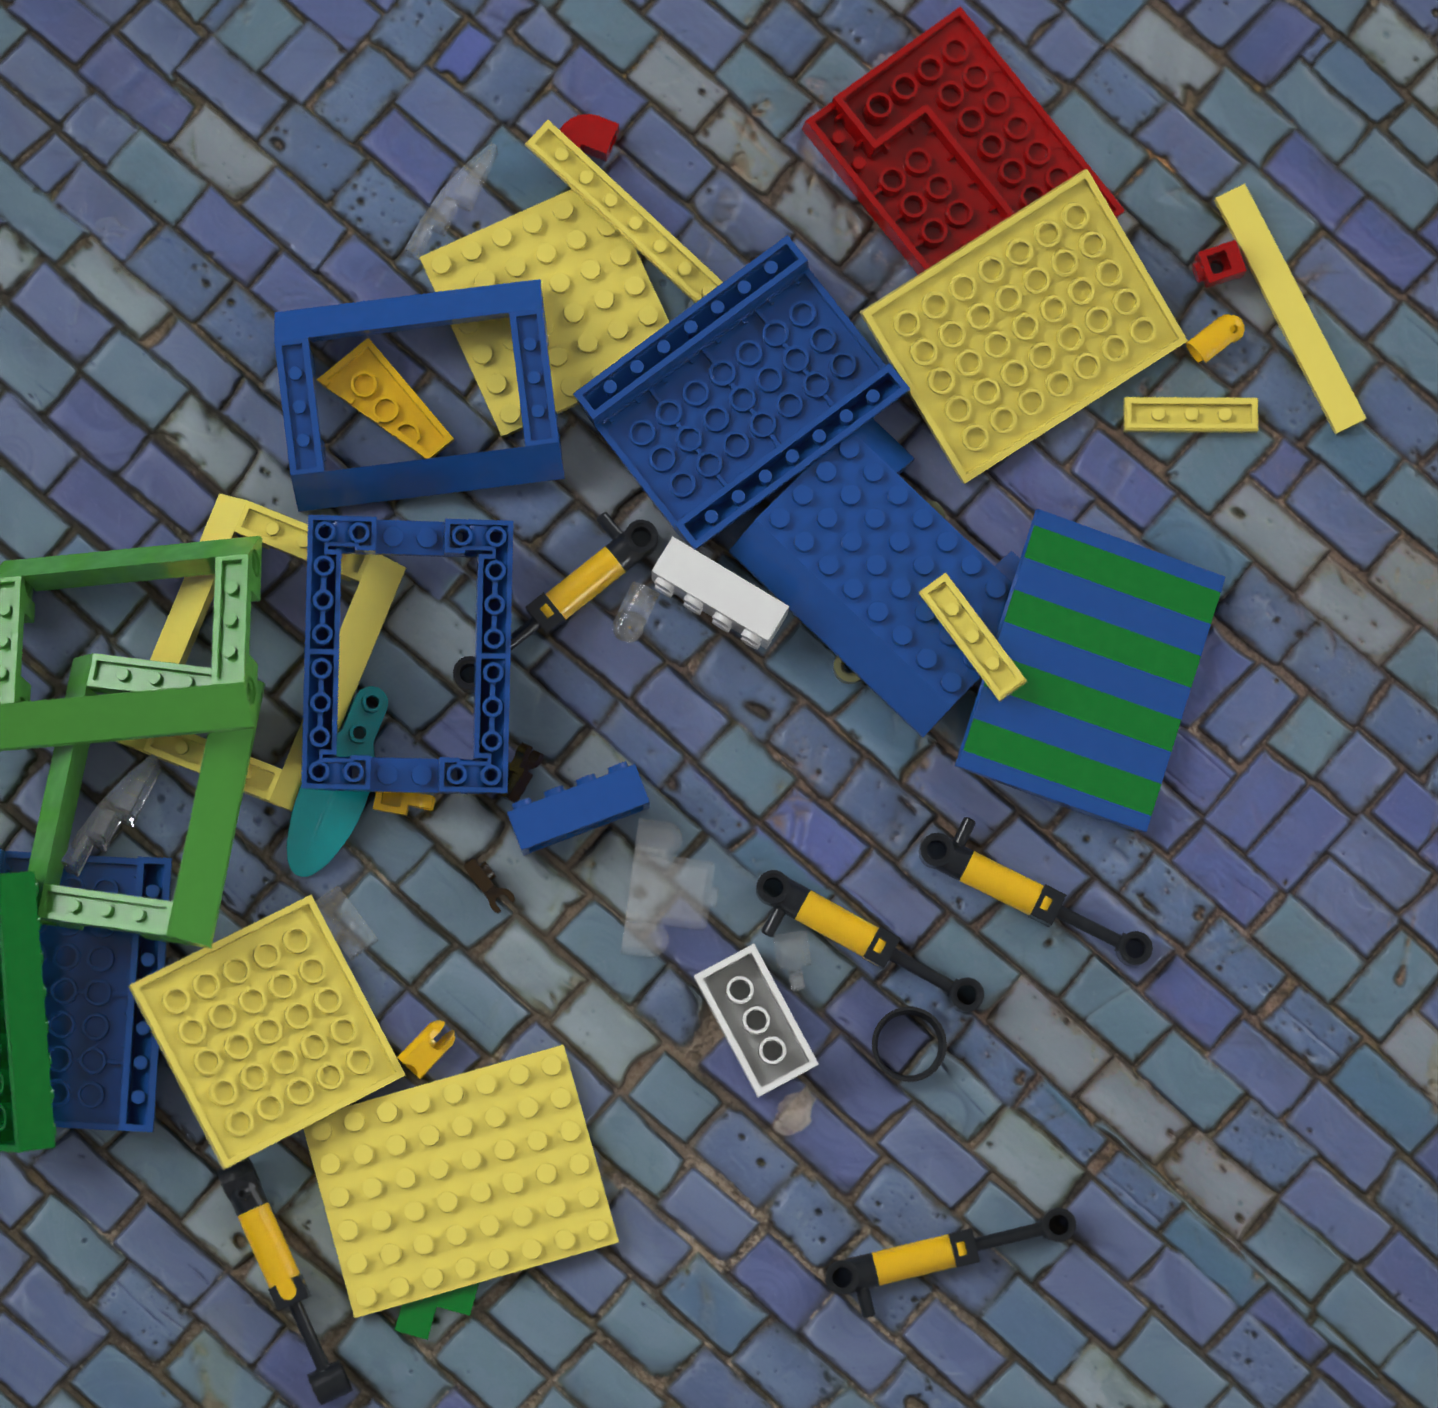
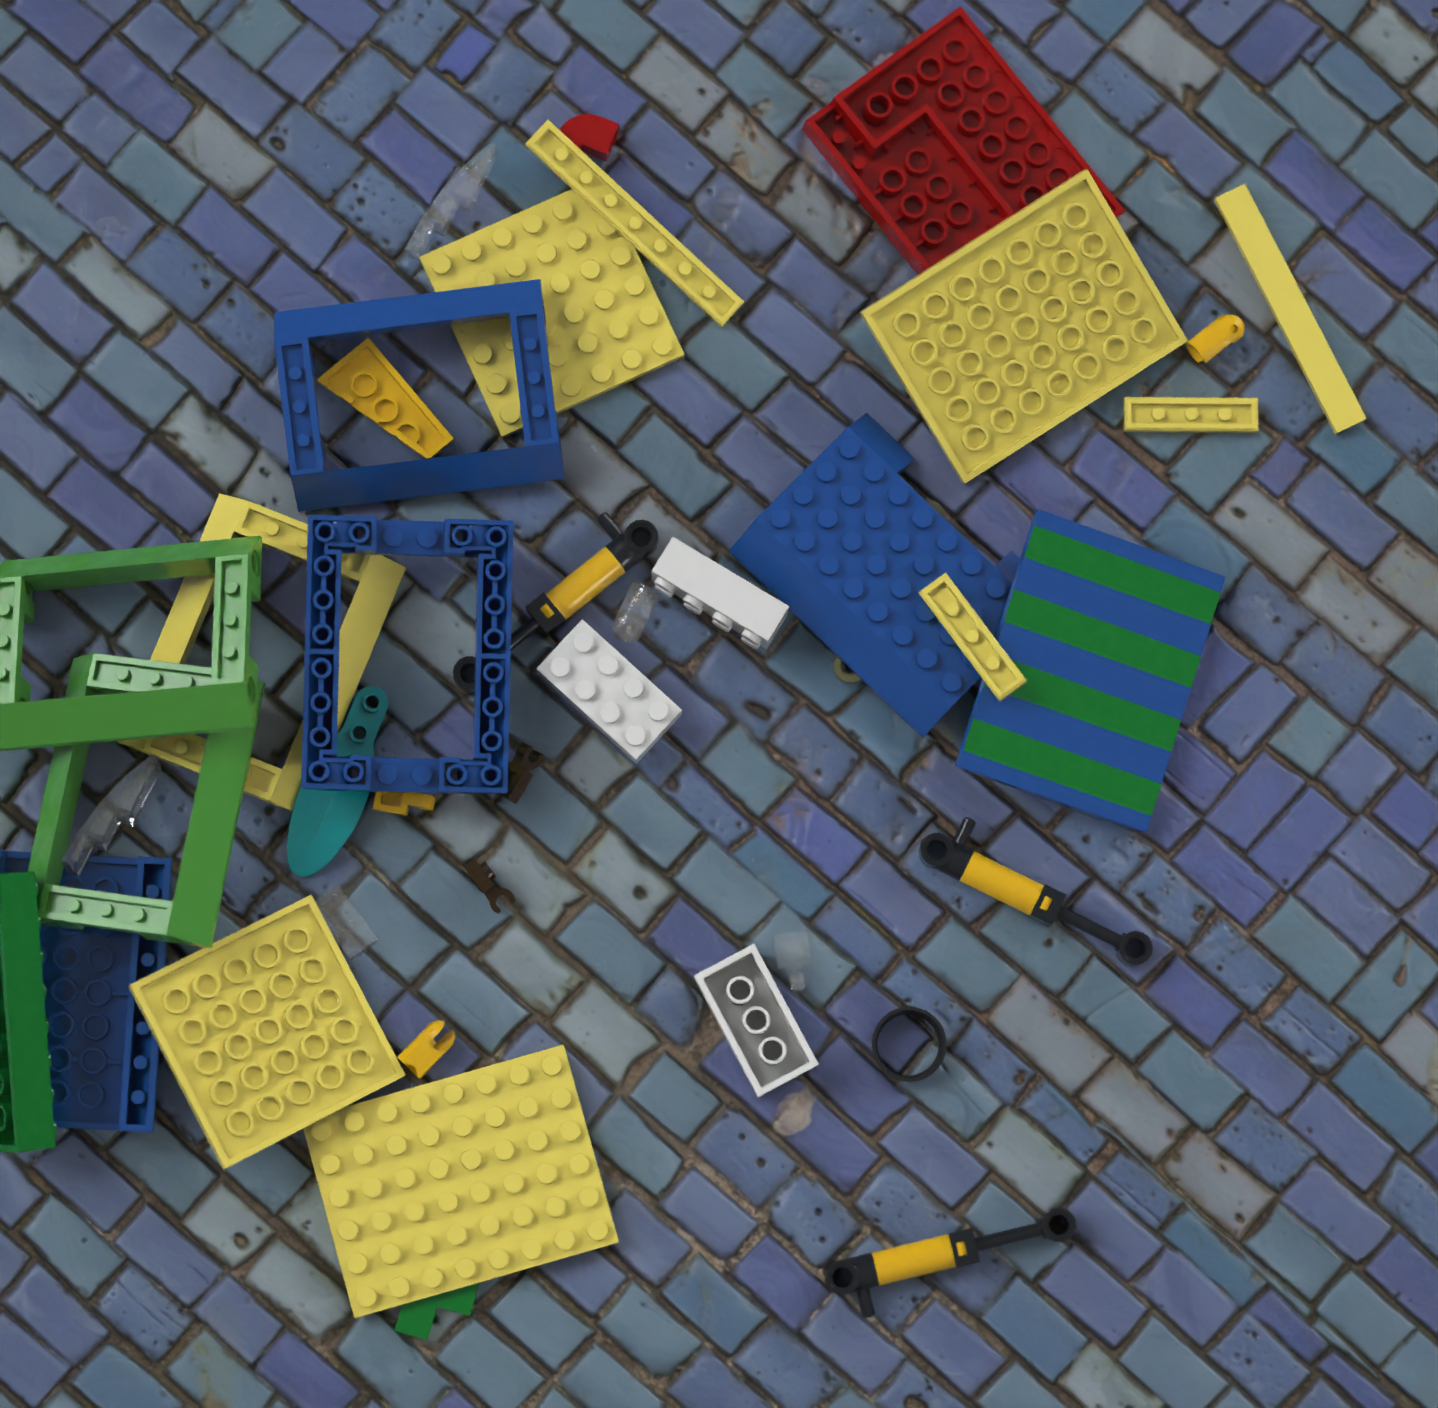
black piece [216,1157,353,1406] -> none
blue brick [507,761,650,856] -> none
blue slope [573,235,910,550] -> none
clear brick [621,818,719,958] -> none
piece [756,870,984,1013] -> none
red brick [1192,239,1247,289] -> none
none -> white brick [536,619,682,764]

